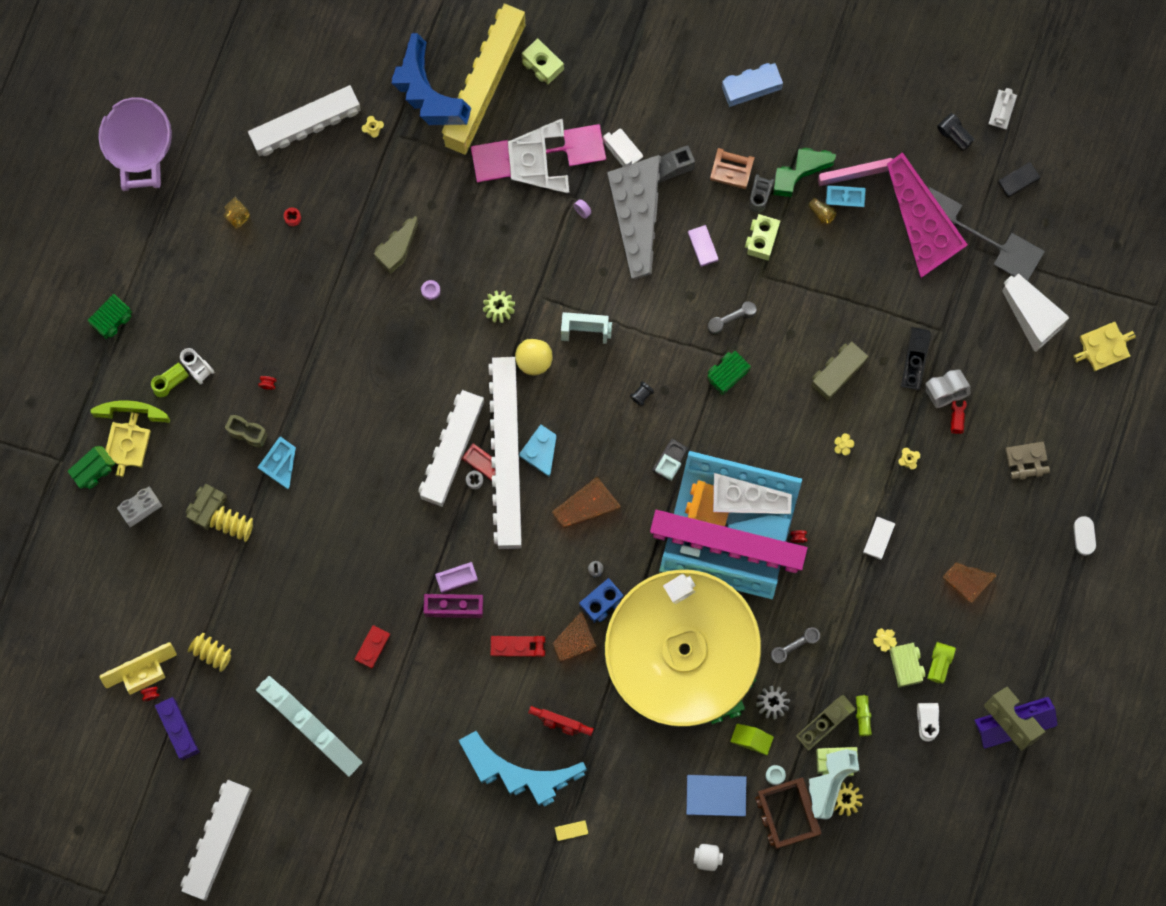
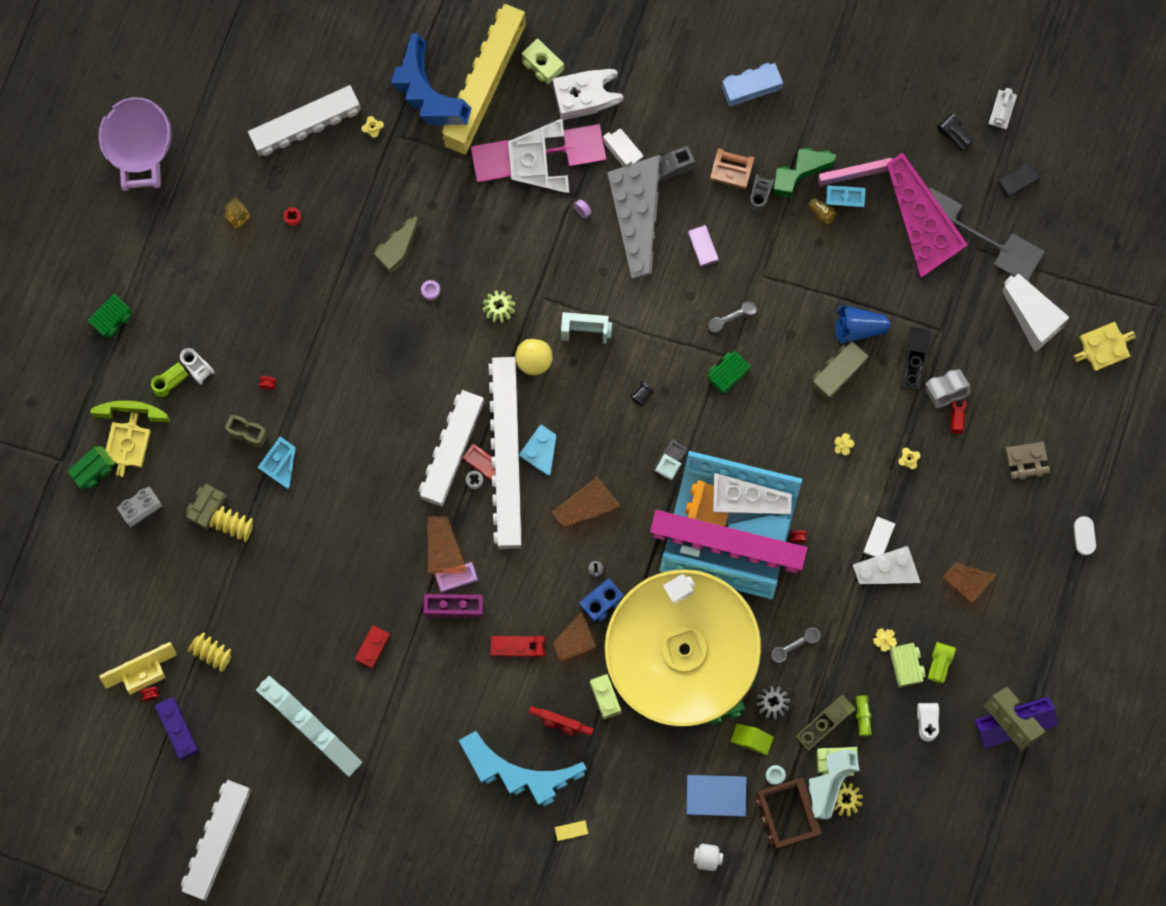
yellowish green brick [745,214,780,261] -> none
none -> clear orange wing [428,516,467,574]
none -> white brick [553,69,624,120]
none -> yellowish green brick [590,674,621,720]
none -> blue cone [835,305,890,344]
none -> white wing [853,546,921,584]

